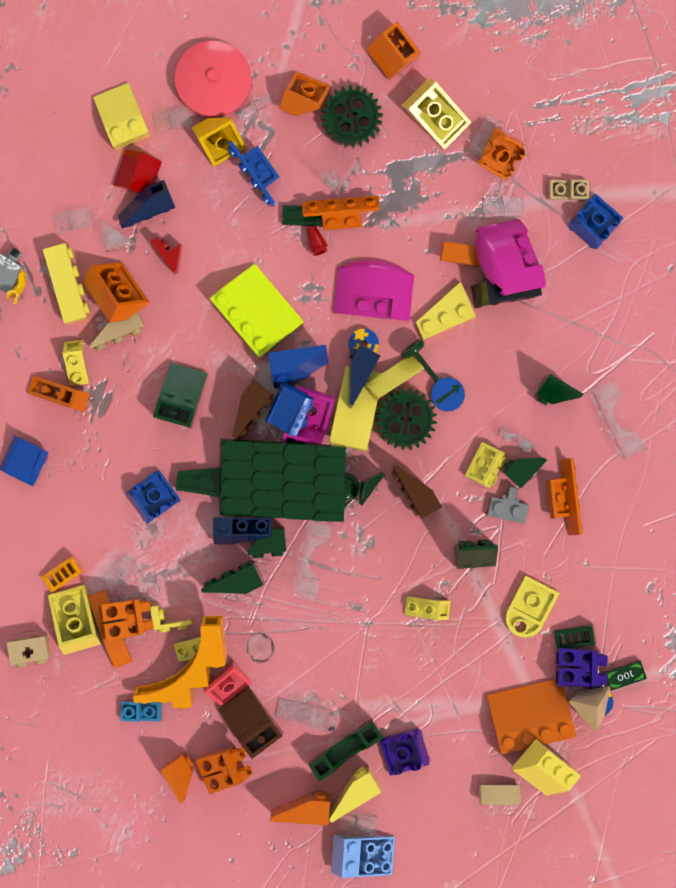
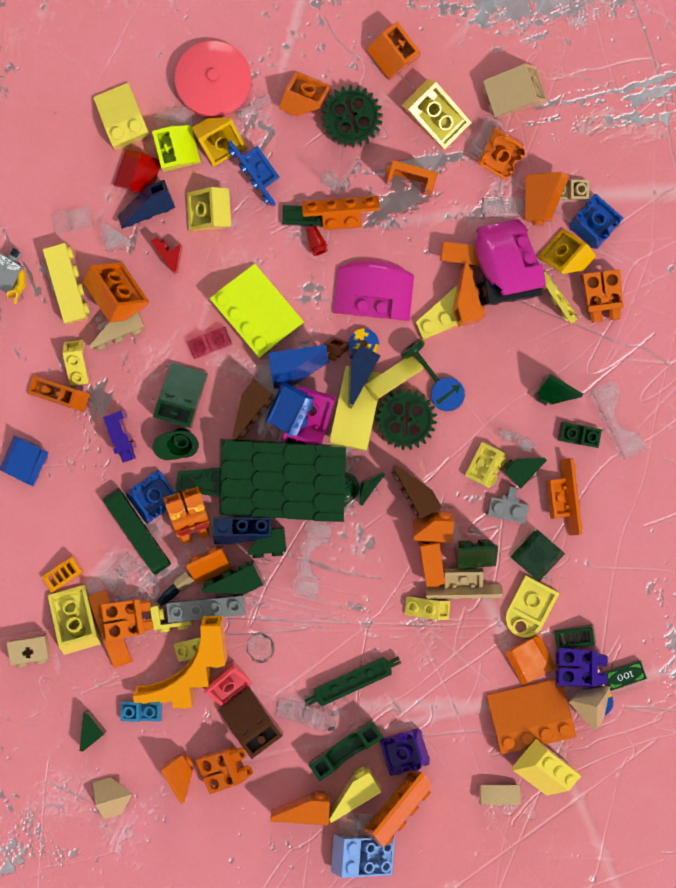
none -> dark green slope [79,710,107,752]
none -> tan slope [93,777,132,819]
none -> dark green beam [102,487,171,576]
none -> dark purple hips [103,410,137,463]
none -> neon yellow slope [152,125,201,172]
none -> dark green piece [153,428,199,460]
none -> piece [156,572,194,606]
none -> orange hips [163,486,210,544]
none -> light grey brick [166,594,247,623]
none -> light yellow slope [186,187,231,231]
none -> orange slope [186,545,233,585]
none -> clear pink slope [187,327,232,359]
none -> dark green plate [304,656,402,707]
none -> reddish brown tile [324,337,350,361]
none -> orange slope [363,771,432,847]
none -> orange panel [384,160,438,197]
none -> orange slope [413,511,454,543]
none -> orange slope [418,541,445,587]
none -> tan bracket [425,568,503,600]
none -> orange slope [453,263,485,327]
none -> tan slope [483,64,548,118]
none -> orange slope [505,635,556,685]
none -> clear green slope [510,529,565,582]
none -> orange slope [525,172,569,226]
none -> yellow slope [538,228,596,274]
none -> light yellow wing [543,271,579,324]
none -> dark green slope [558,422,602,448]
none -> orange hips [580,269,624,323]

